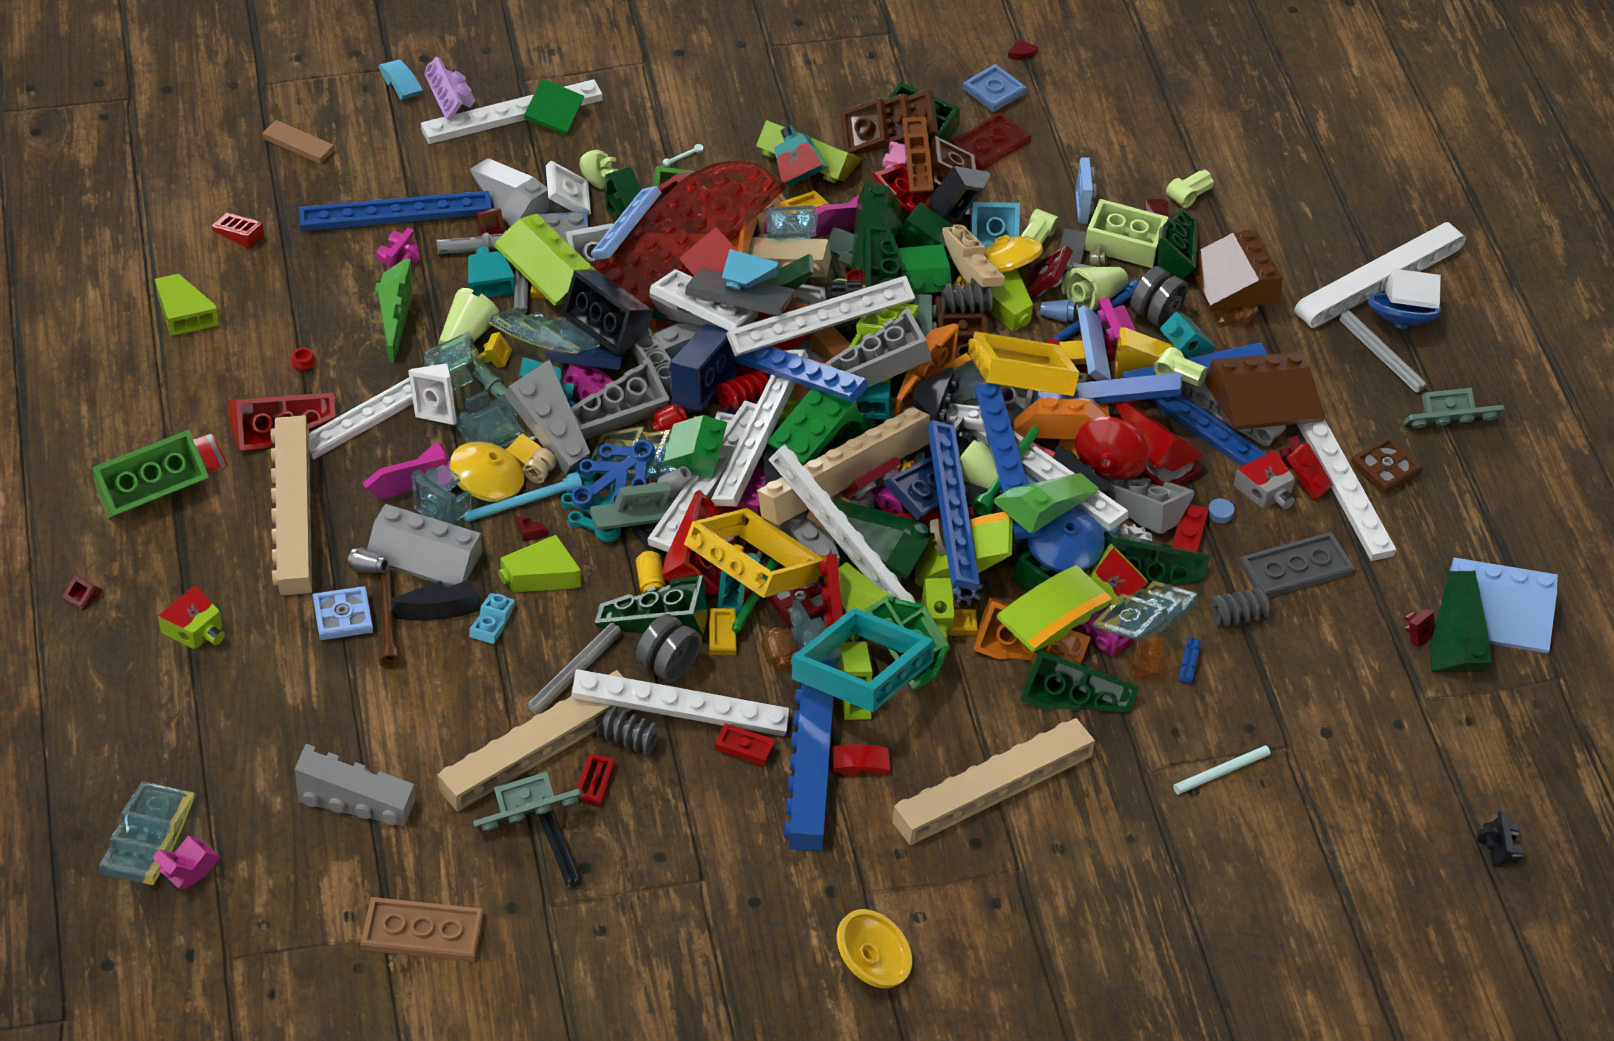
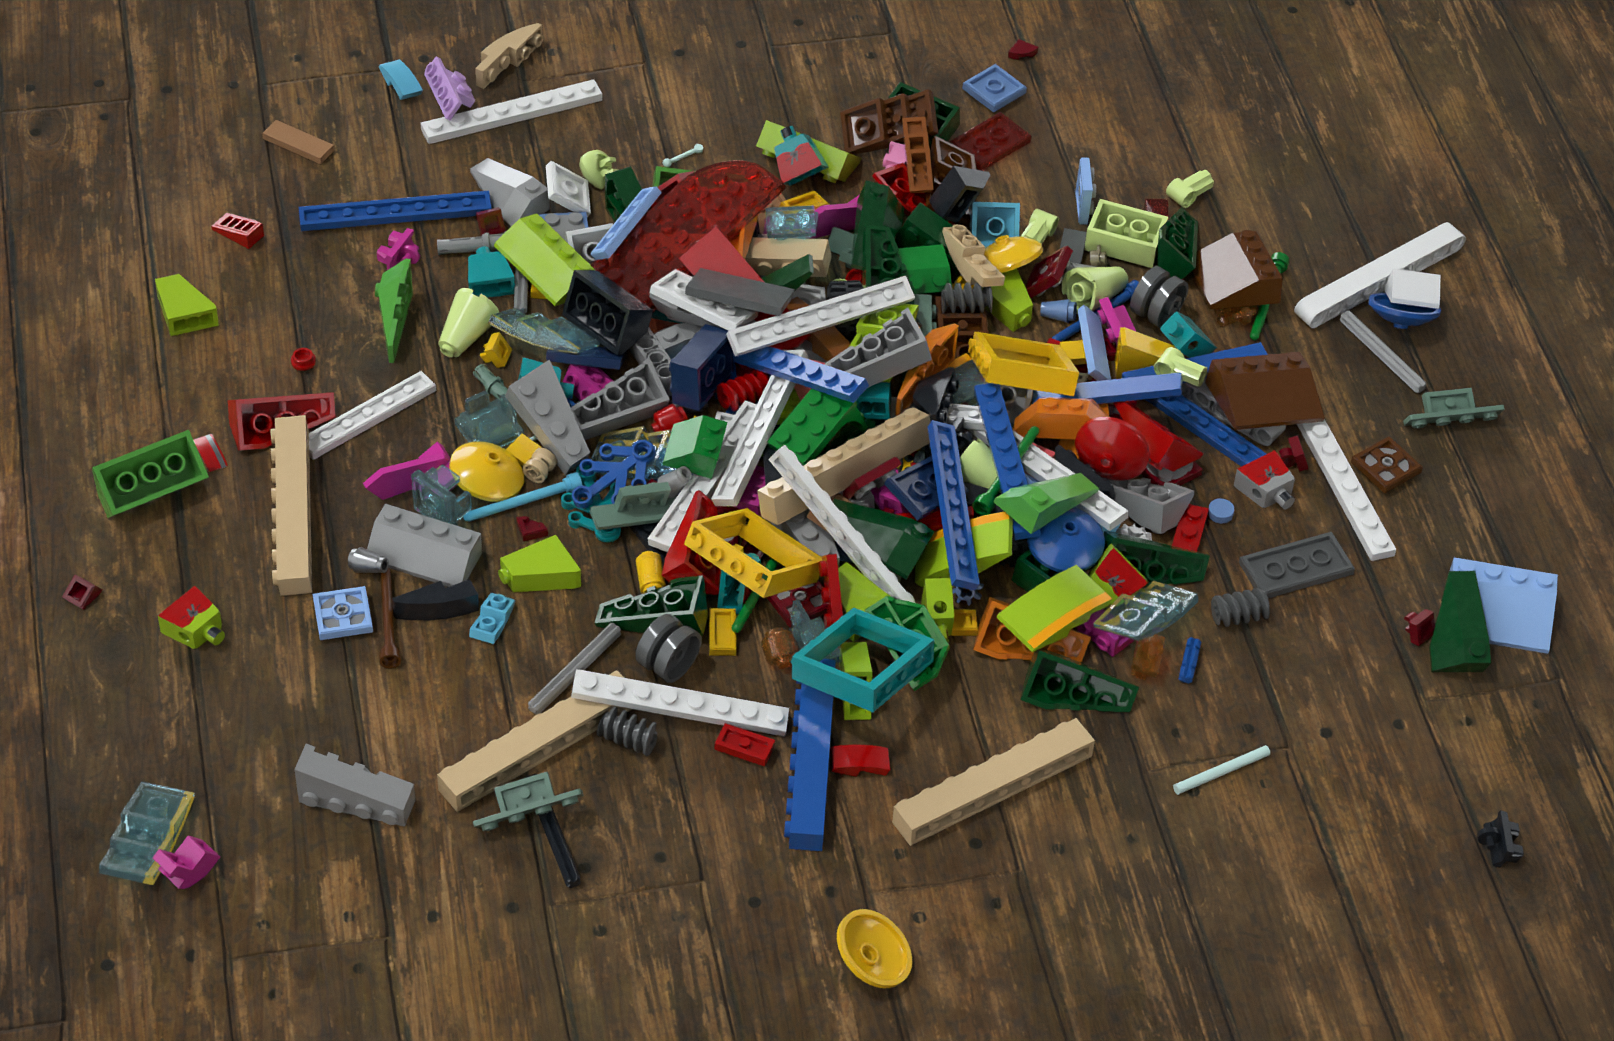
medium nougat tile [360,897,484,962] -> none
white slope [408,364,457,425] -> none
clear light blue panel [424,331,484,391] -> none
green tile [524,78,584,136] -> none
red tile [576,753,616,807] -> none
medium azure slope [722,249,778,290] -> none
dark tan tile [930,519,947,556] -> none
red plate [1286,443,1333,500] -> none
none -> tan slope [475,23,543,89]
none -> green piece [1250,252,1290,341]

